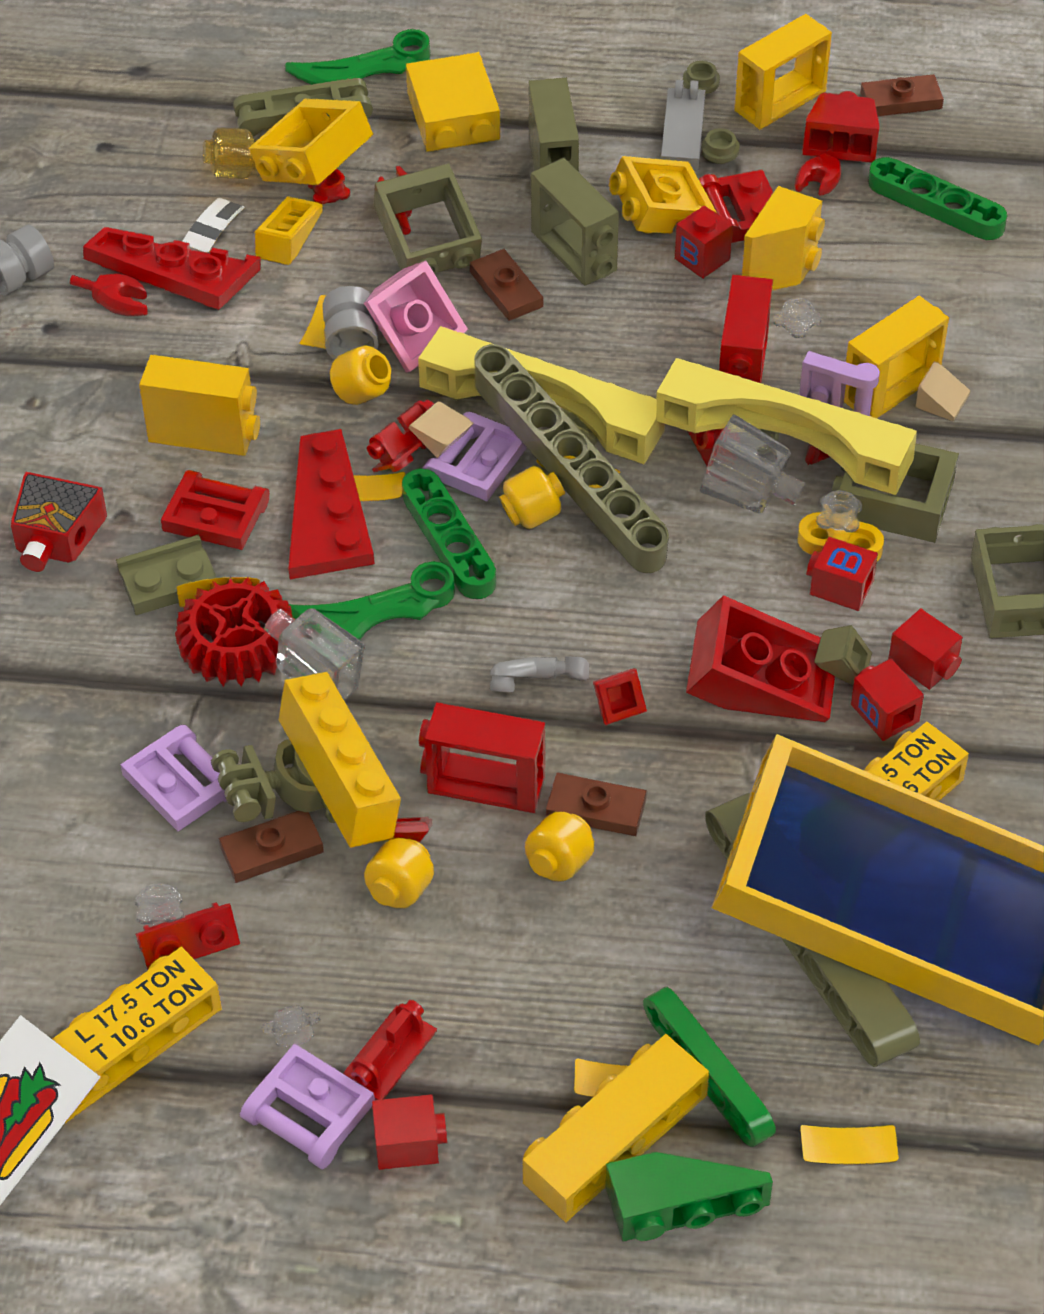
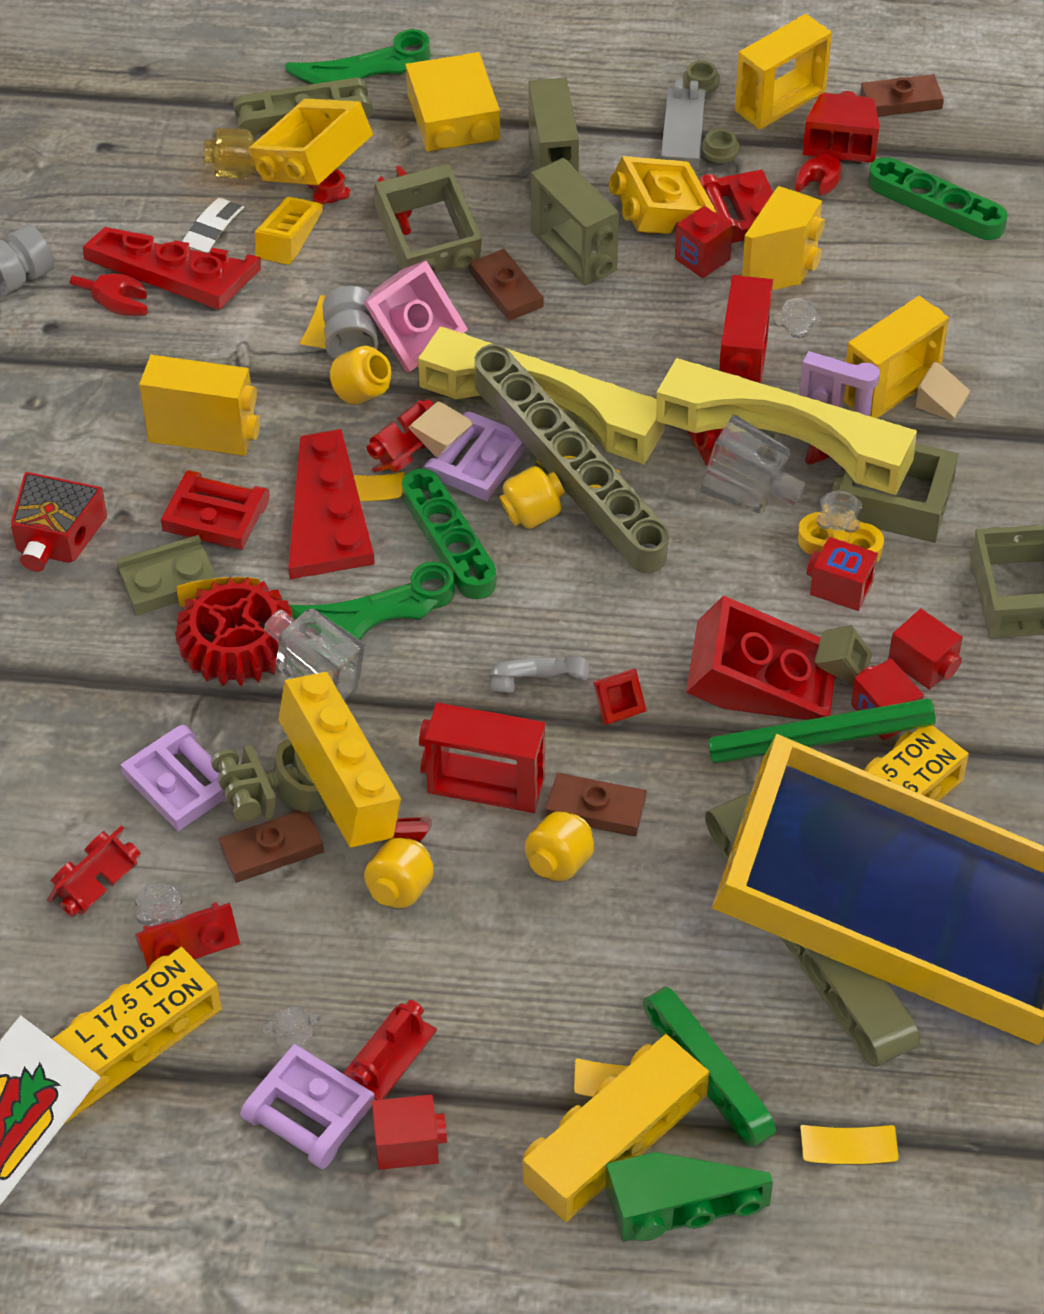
none -> red hinge [47,825,141,917]
none -> green axle [708,699,936,764]

